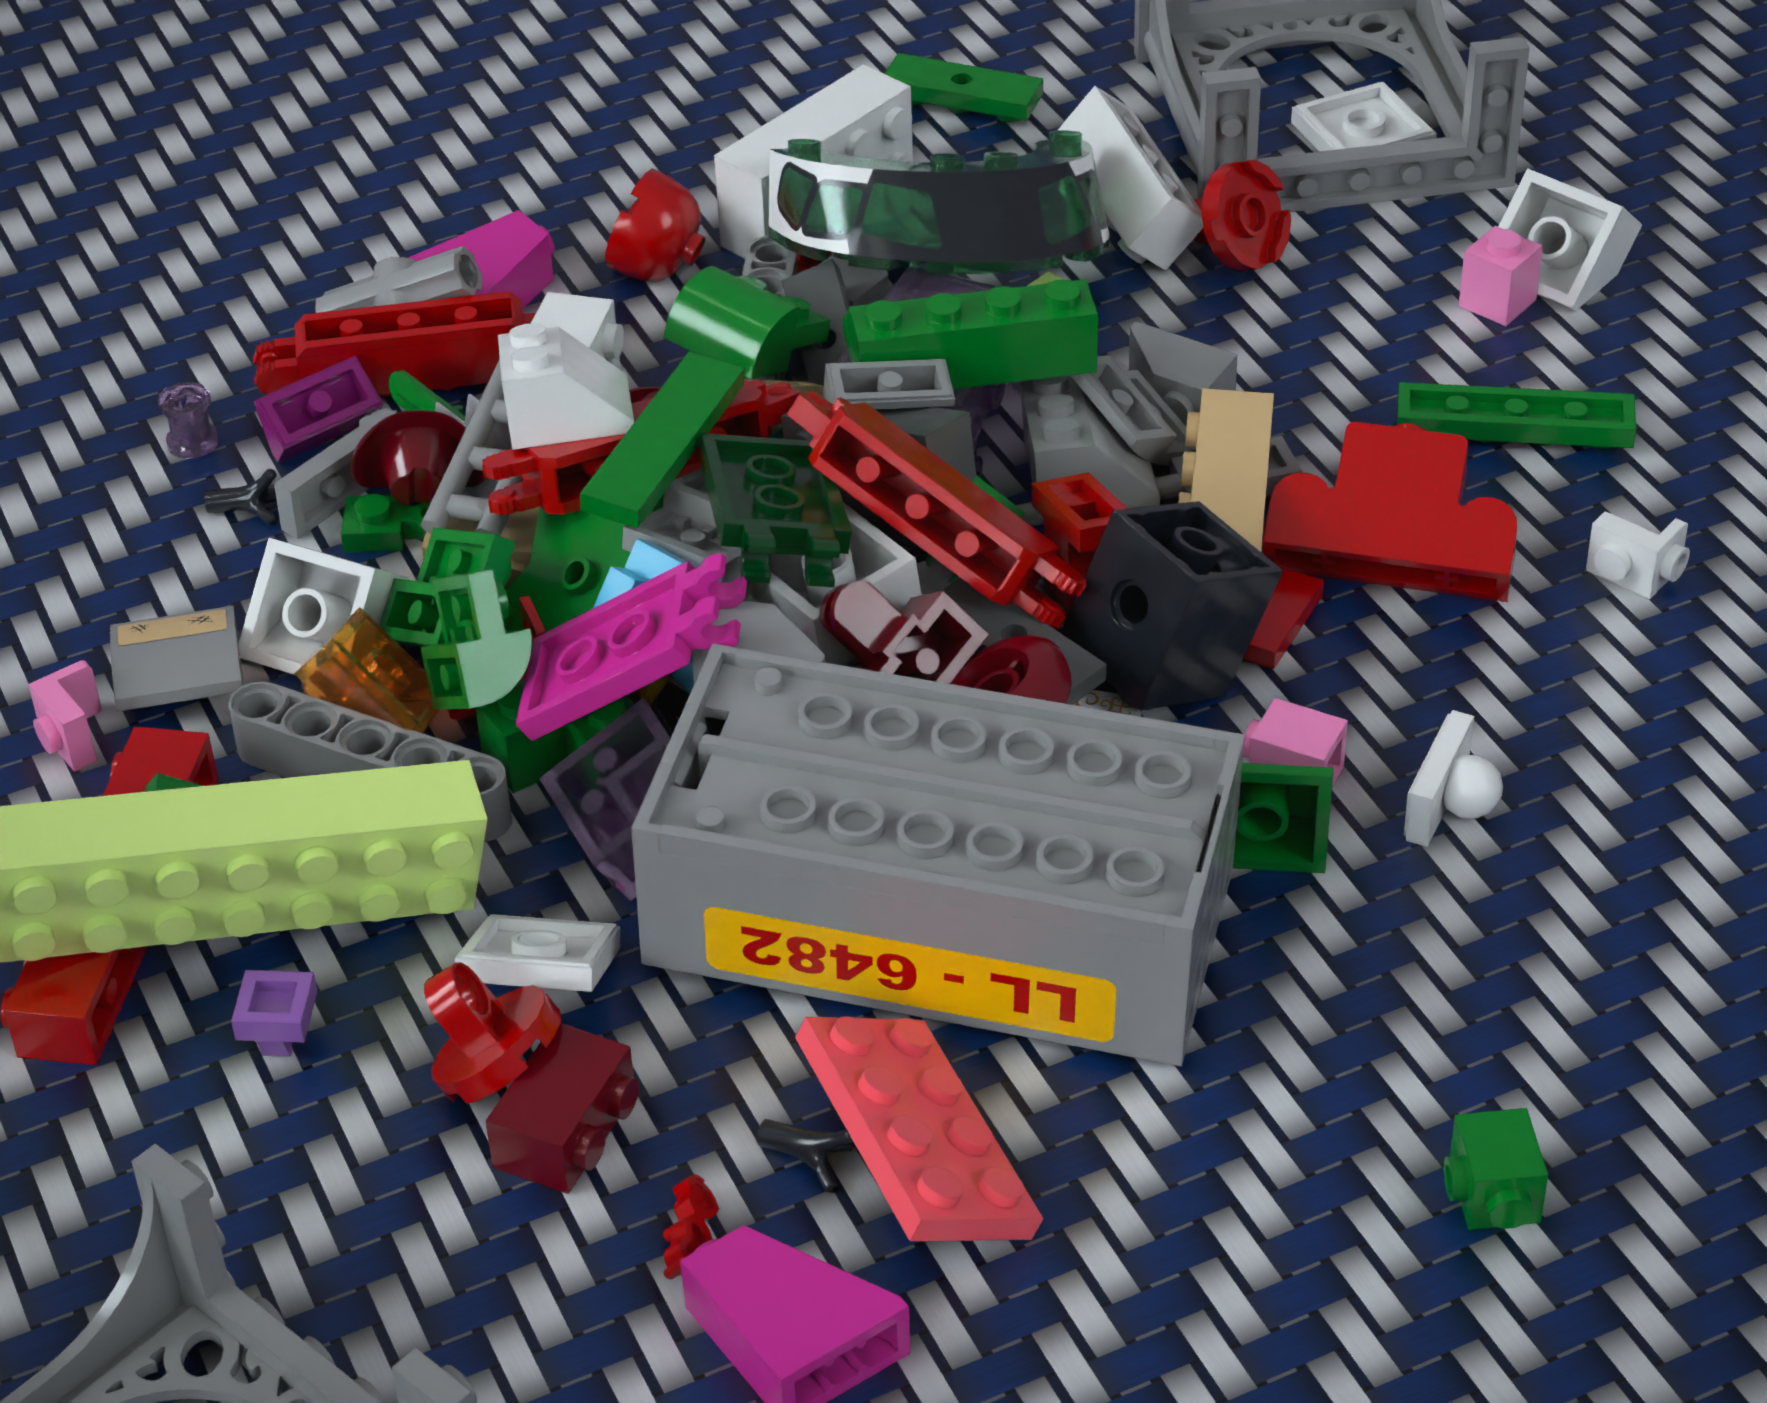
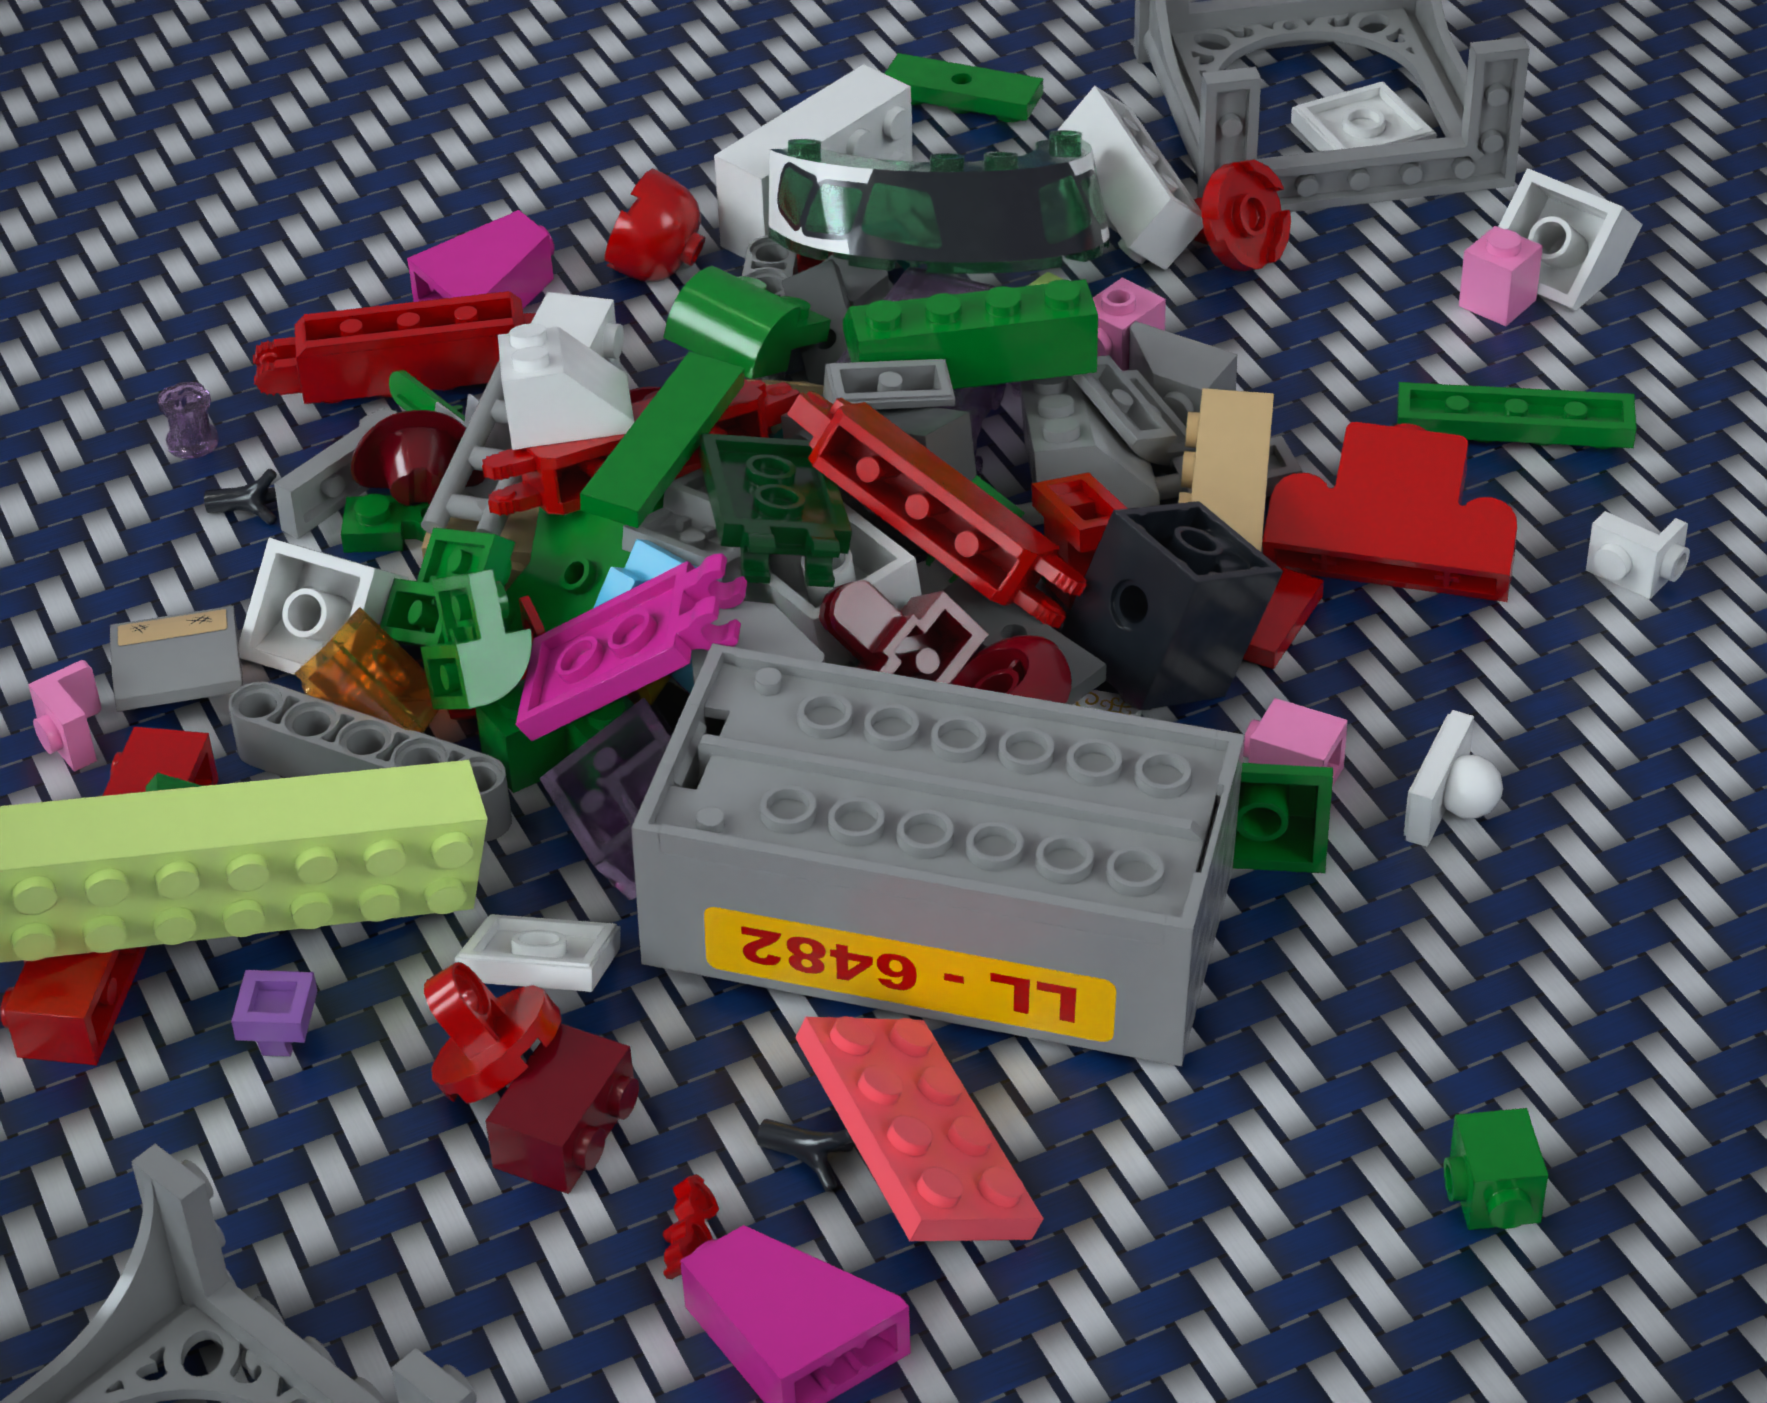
magenta slope [254,355,384,463] -> none
light grey piece [315,246,482,313] -> none
none -> bright pink brick [1093,278,1166,371]

